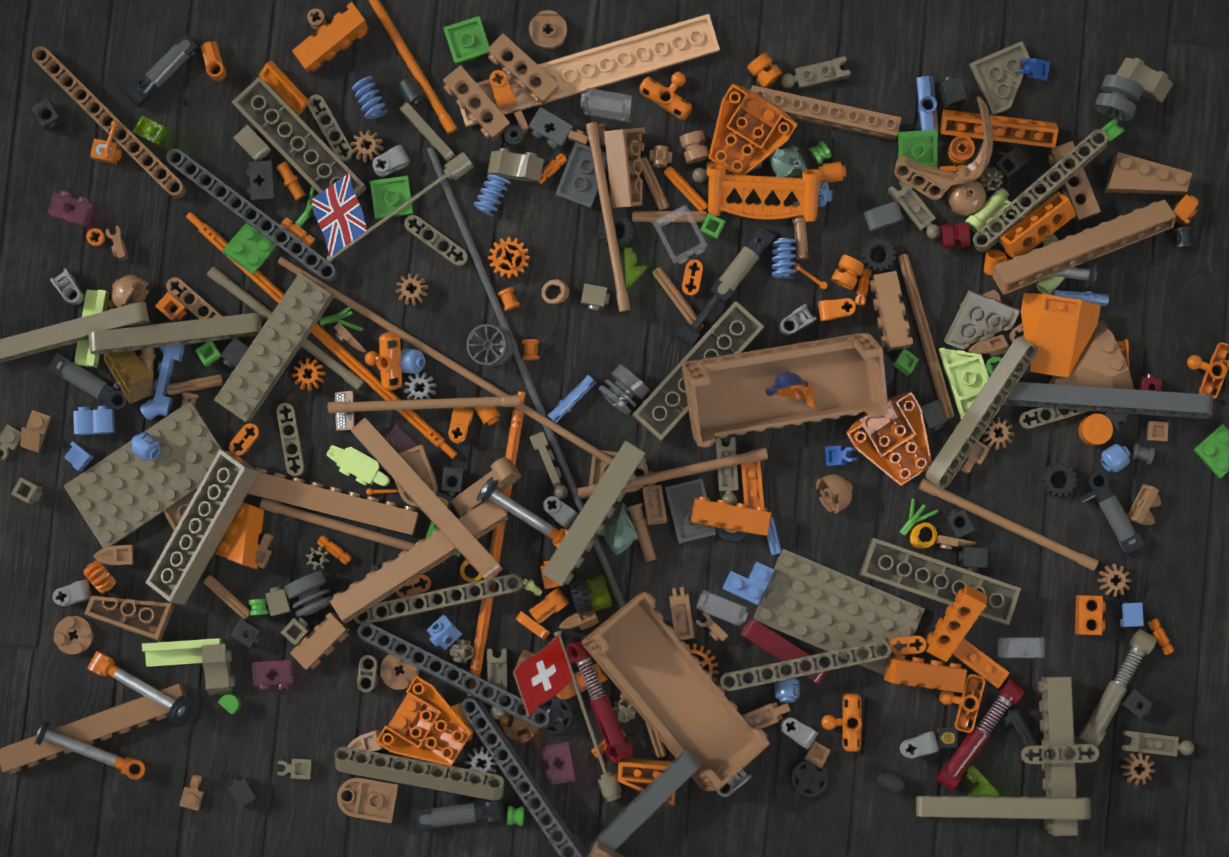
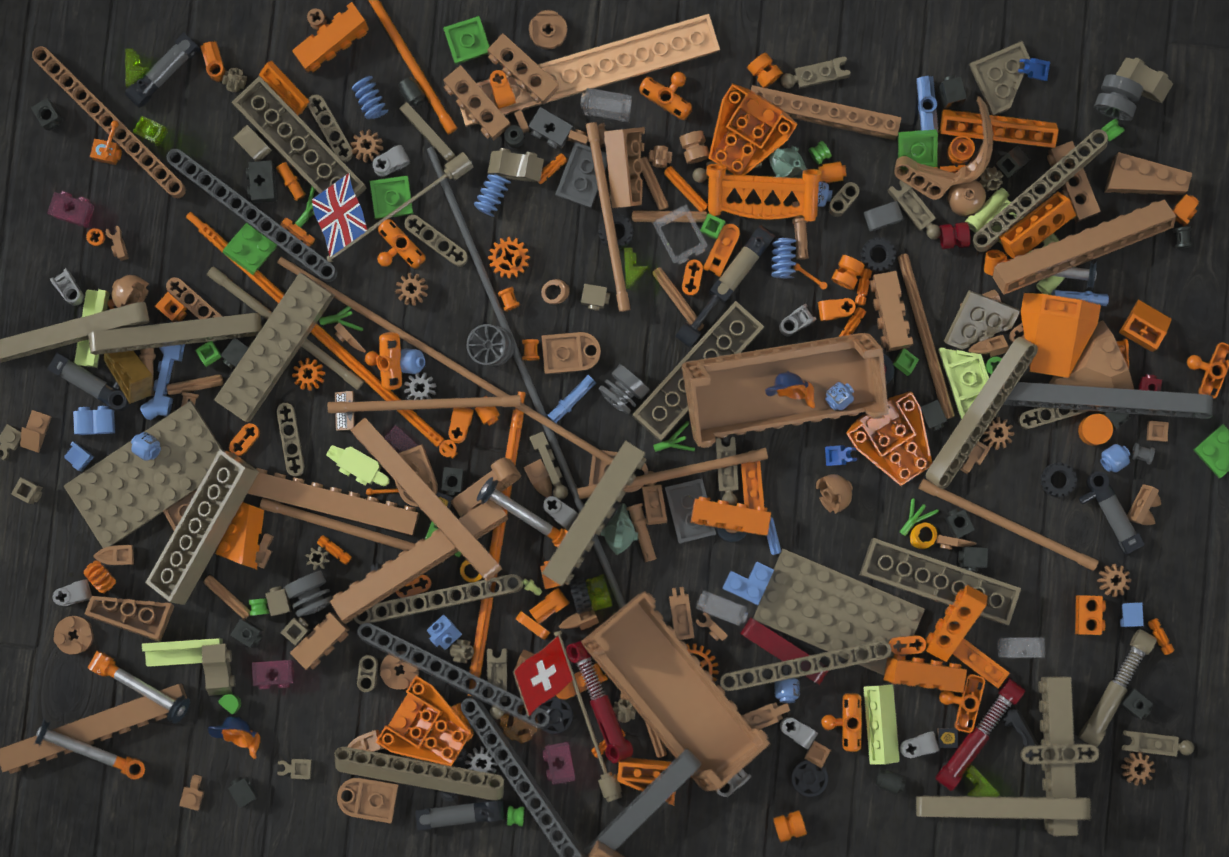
none -> clear neon green slope [125,48,150,88]
none -> hair [208,717,261,759]
none -> dark tan gear [222,68,247,92]
none -> orange piece [377,219,426,269]
none -> orange bush [439,440,457,457]
none -> medium nougat plate [524,459,552,497]
none -> medium nougat plate [542,332,601,374]
none -> bright green plant [653,421,695,452]
none -> orange plate [703,224,740,277]
none -> orange wheel [773,811,807,843]
none -> medium blue head [825,382,854,411]
none -> dark tan beam [828,182,859,217]
none -> orange axle [839,307,866,337]
none -> yellowish green panel [864,685,899,764]
none -> orange slope [1119,300,1172,352]

